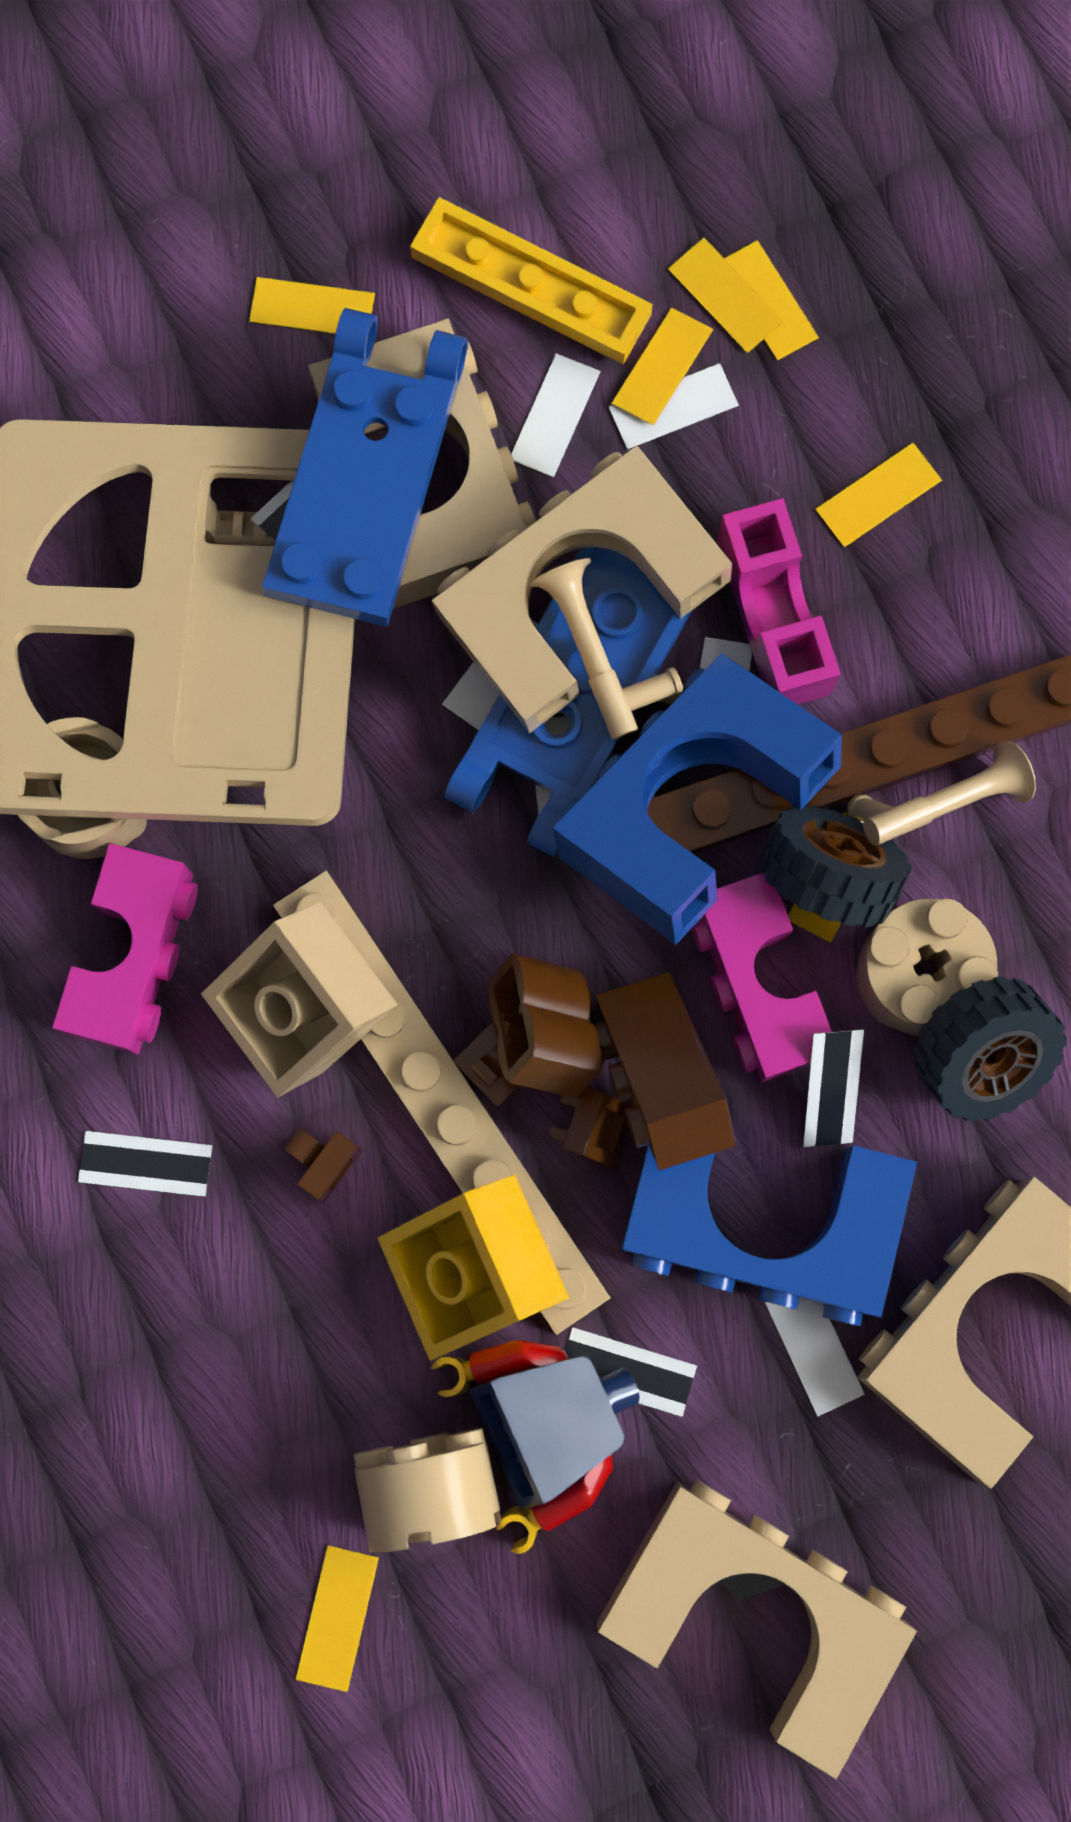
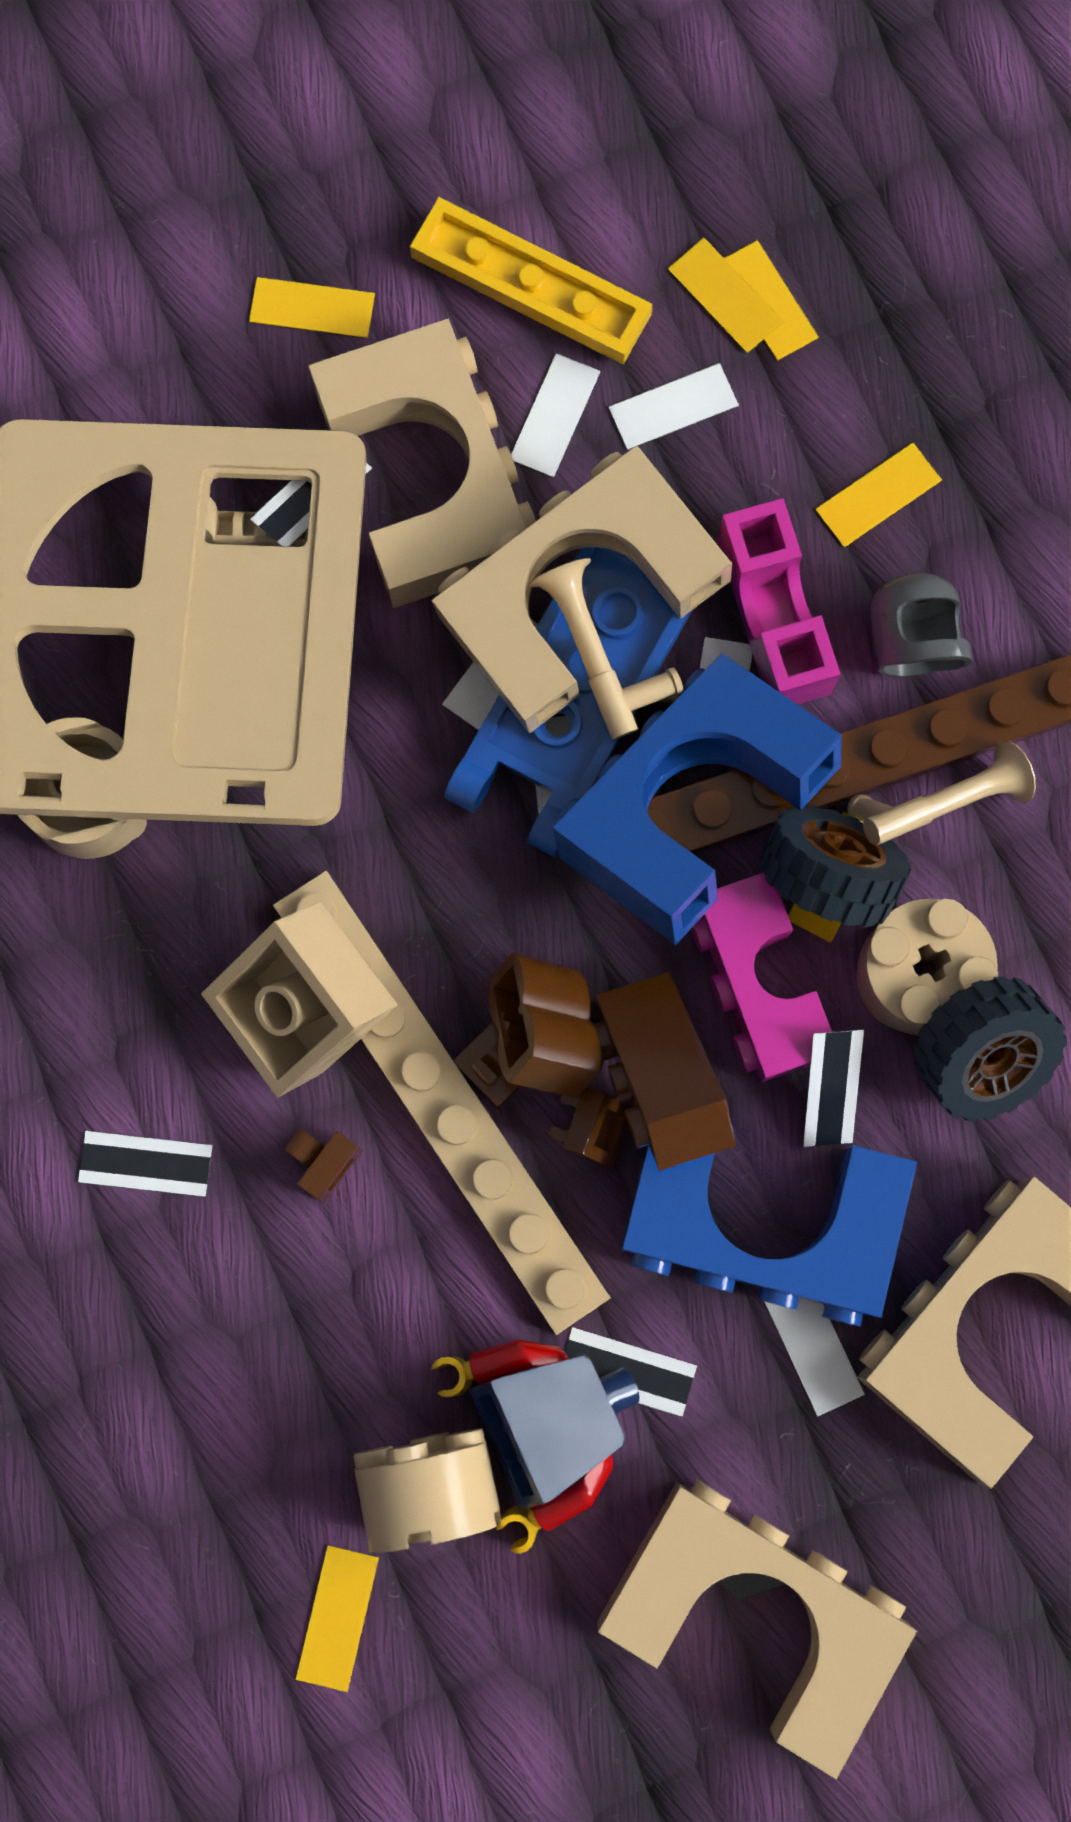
dark pink arch [52,843,198,1055] -> none
blue hinge [262,308,468,627] -> none
yellow brick [377,1174,569,1361] -> none
yellow sticker [612,308,713,426] -> none
none -> dark grey helmet [870,573,973,677]

